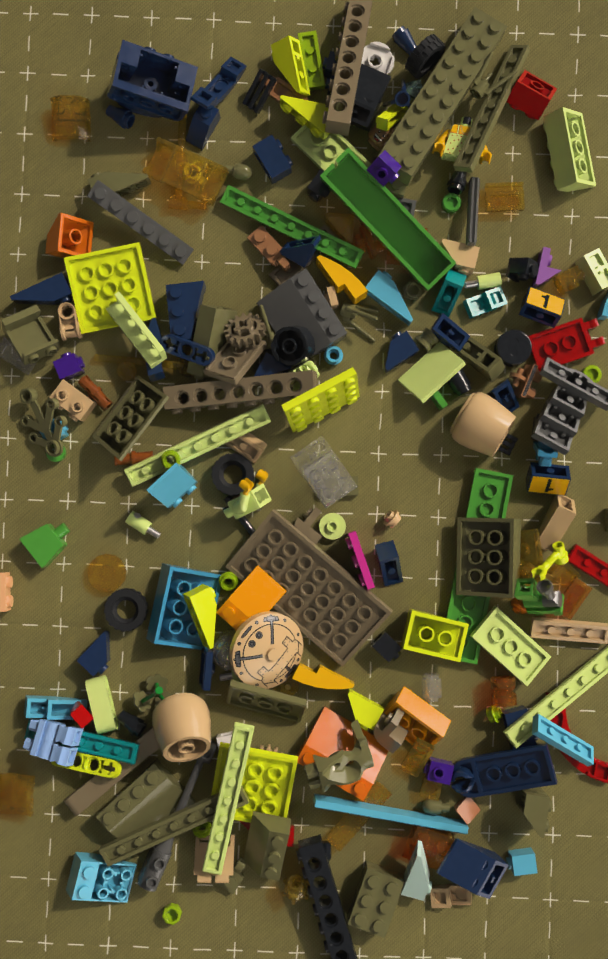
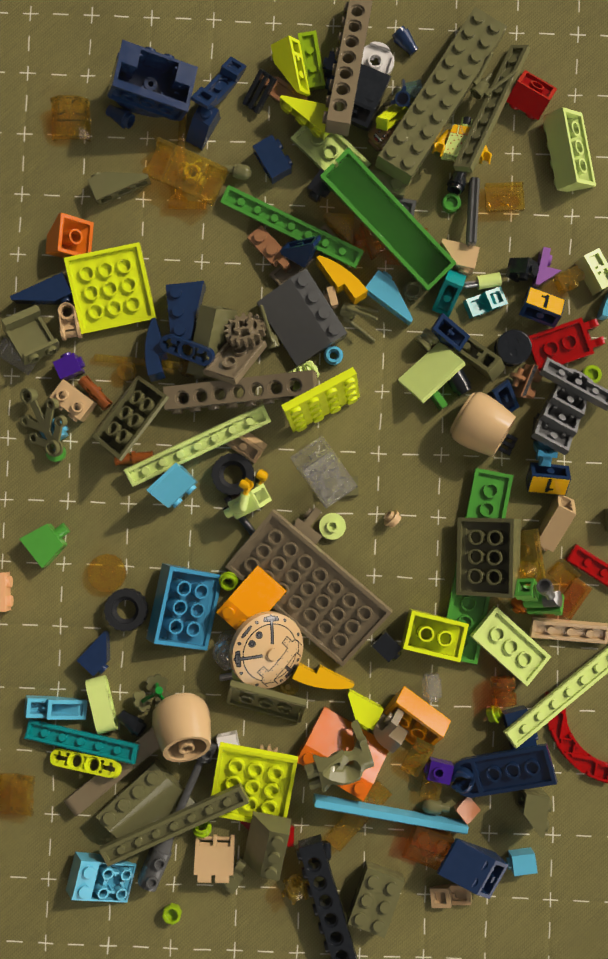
light blue hips [23,719,84,767] -> none
red slope [70,701,93,729] -> none
dark grey plate [87,180,194,265] -> none
yellowish green fence [106,292,167,369] -> none
yellowish green piece [125,511,161,539] -> none
lime plate [161,450,181,469] -> none
neon yellow slope [183,584,217,649] -> none
dark blue plate [199,647,215,691] -> none
yellowish green tile [202,722,255,875] -> none
dark blue slope [254,352,292,376] -> none
black brick [271,326,315,366] -> none
dark pink plate [345,531,375,590] -> none
dark purple brick [367,150,402,187] -> none
dark blue slope [375,540,403,586] -> none
dark blue slope [384,331,419,373] -> none
light aqua slope [401,840,432,901] -> none
black tyre [405,34,446,79] -> none
neon yellow brick [531,541,569,581] -> none
medium azure plate [532,714,594,766] -> none

